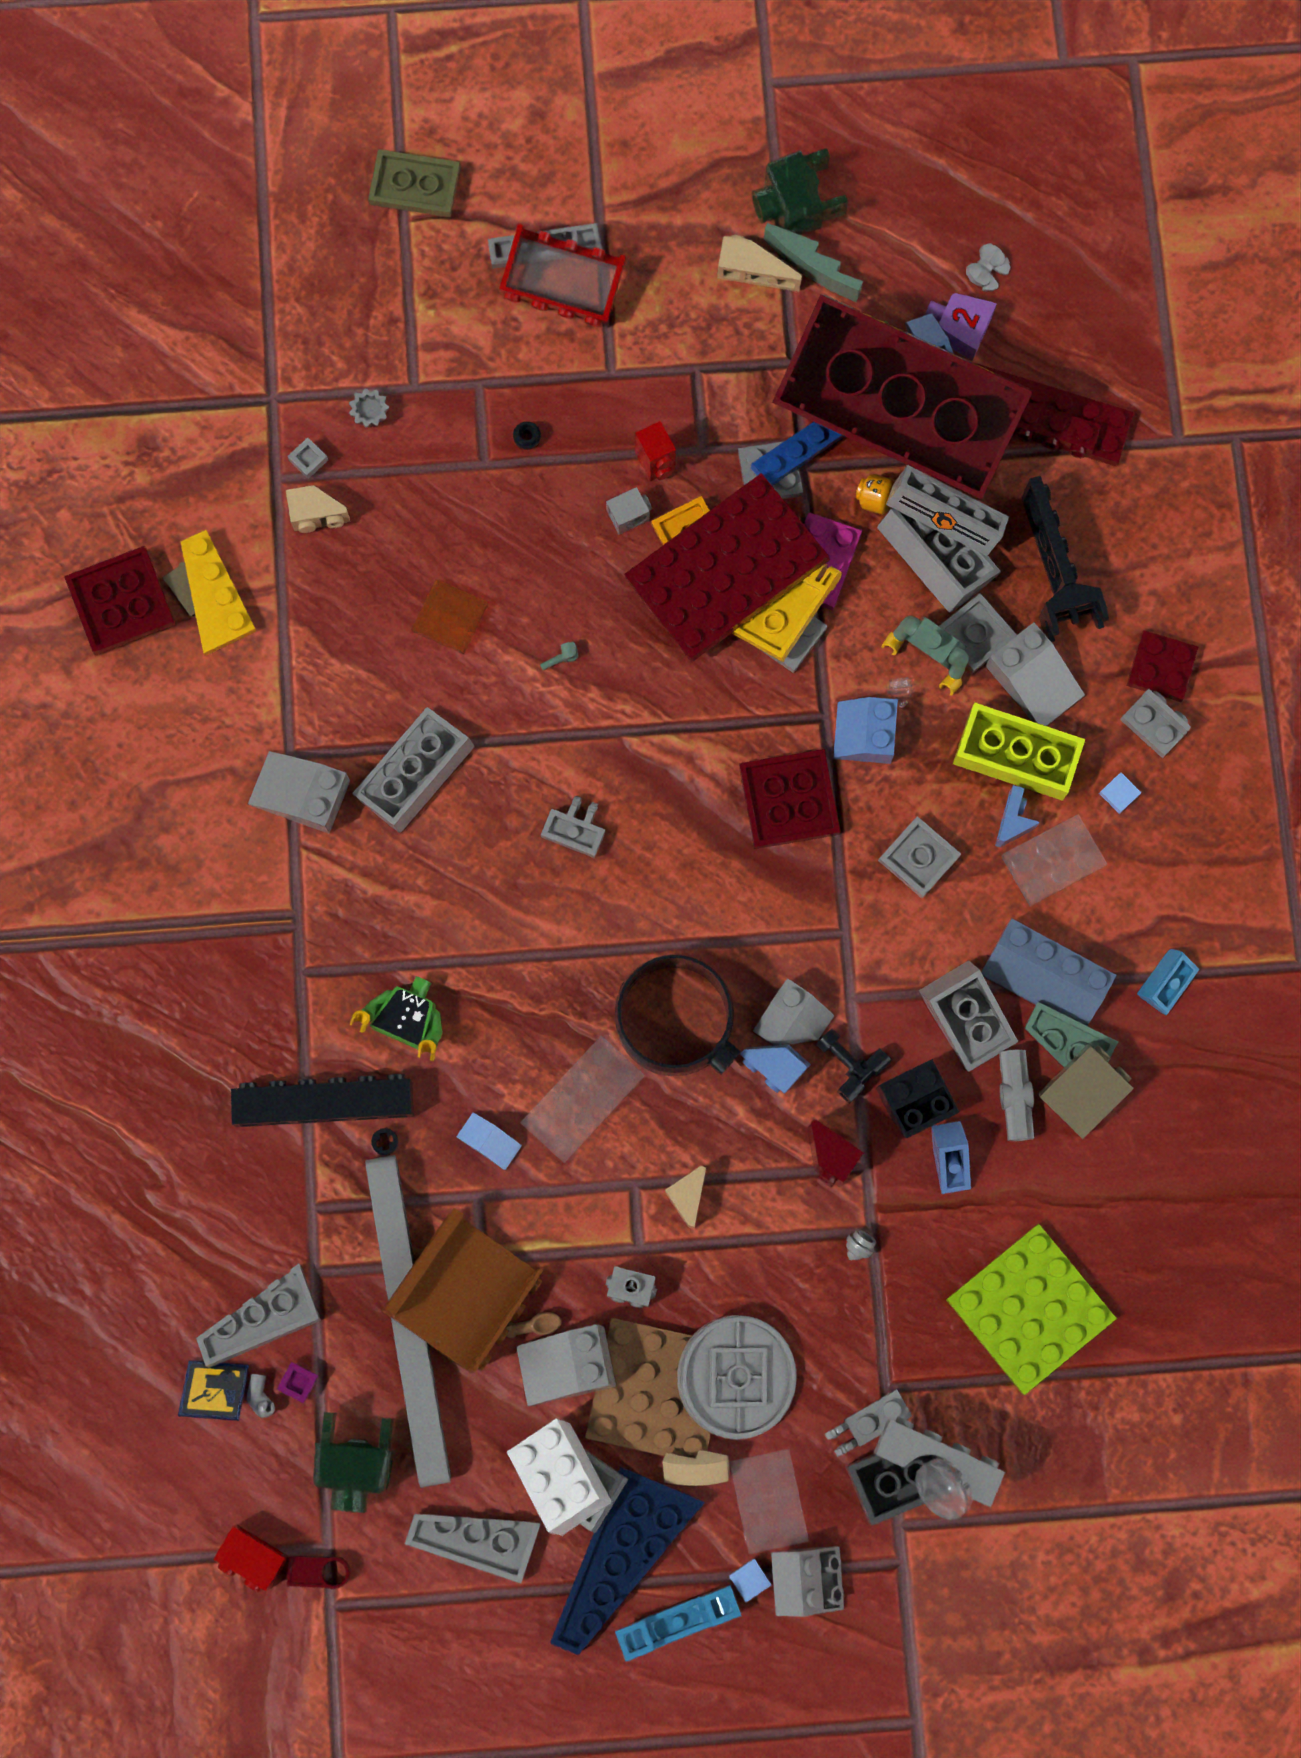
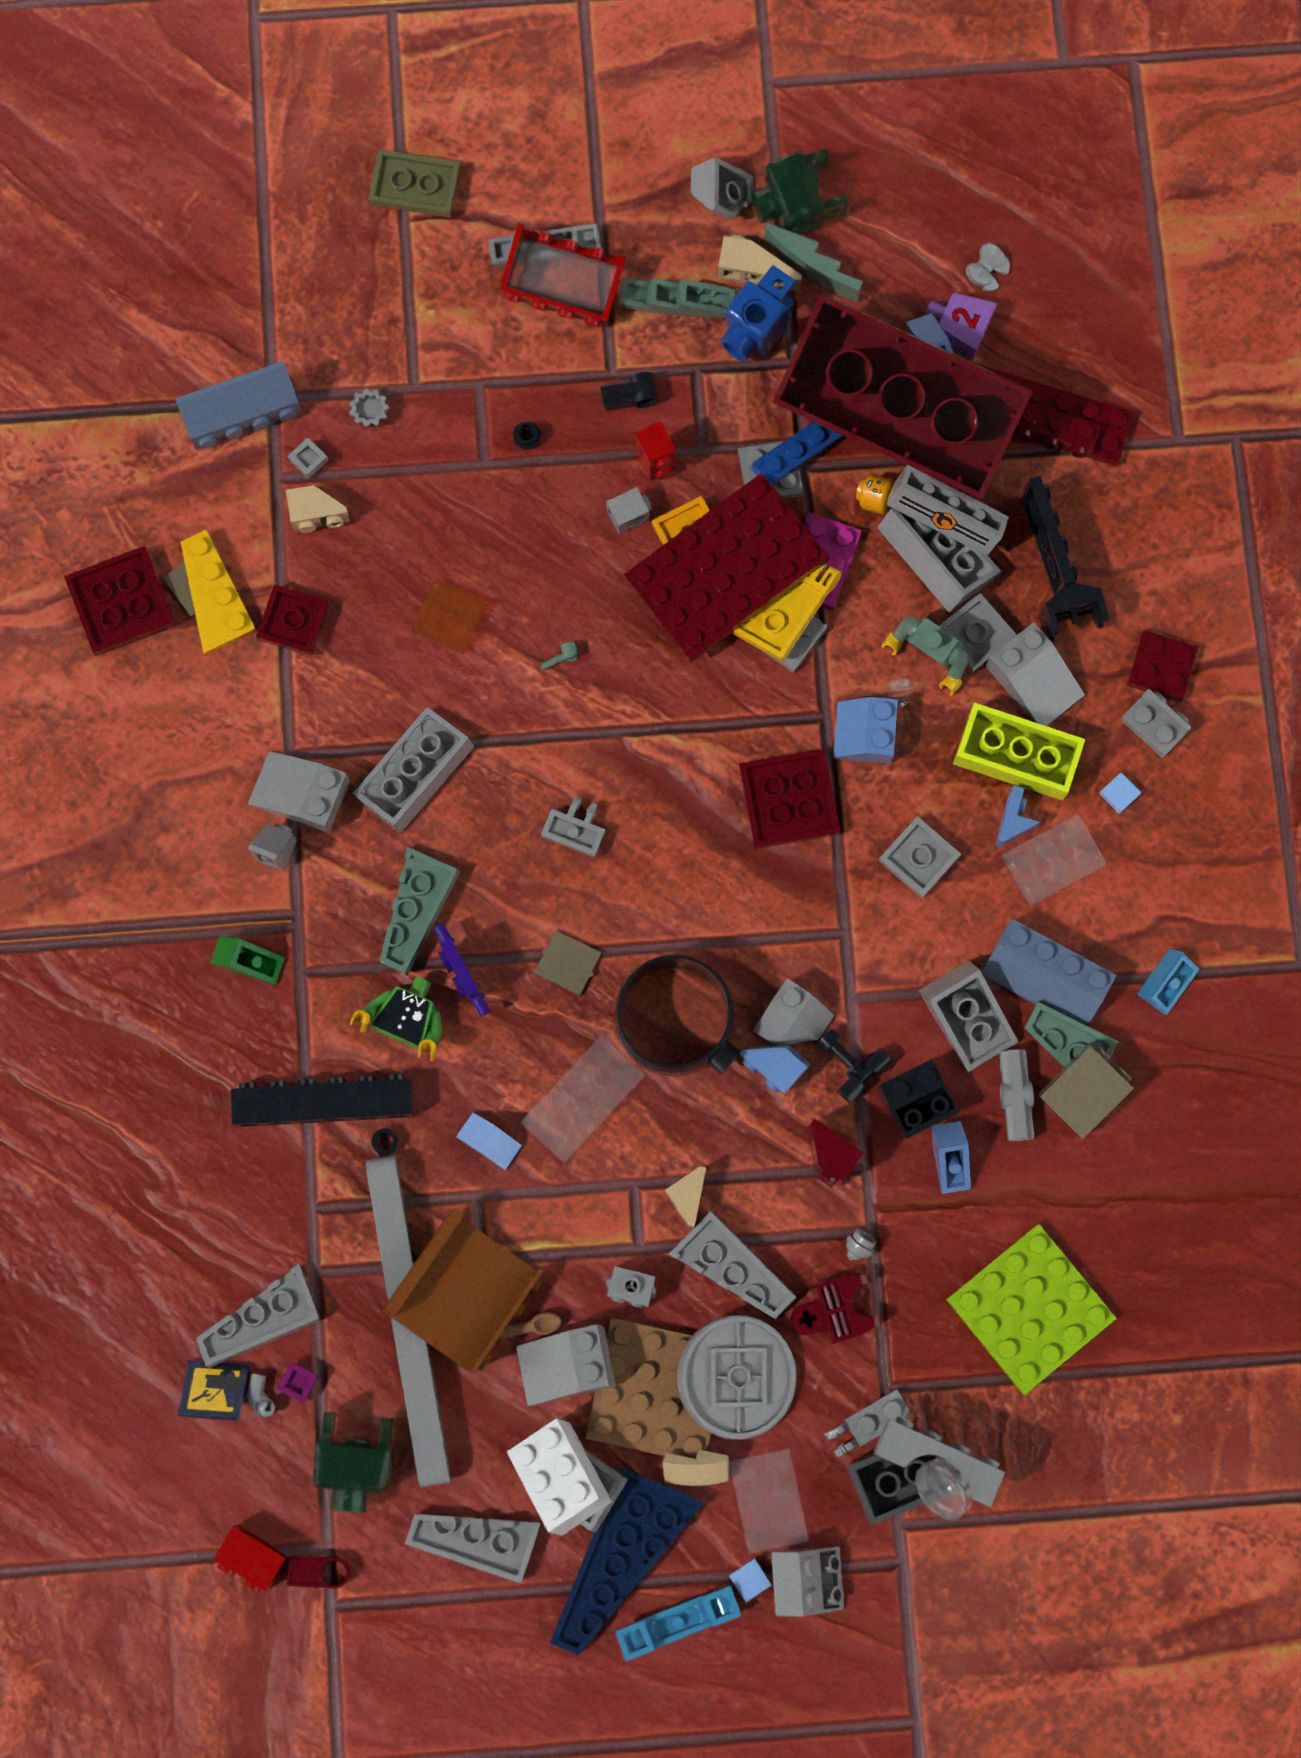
none -> sand blue slope [175,361,302,449]
none -> green slope [210,936,285,985]
none -> light grey slope [248,823,297,872]
none -> dark red plate [256,584,330,656]
none -> sand green wing [379,847,460,976]
none -> dark purple plate [434,923,491,1017]
none -> dark tan piece [534,931,602,996]
none -> black piece [600,372,659,411]
none -> sand green slope [618,277,736,317]
none -> light grey wing [669,1211,797,1319]
none -> light grey slope [691,157,753,219]
none -> blue piece [719,265,796,362]
none -> dark red piece [790,1274,884,1344]

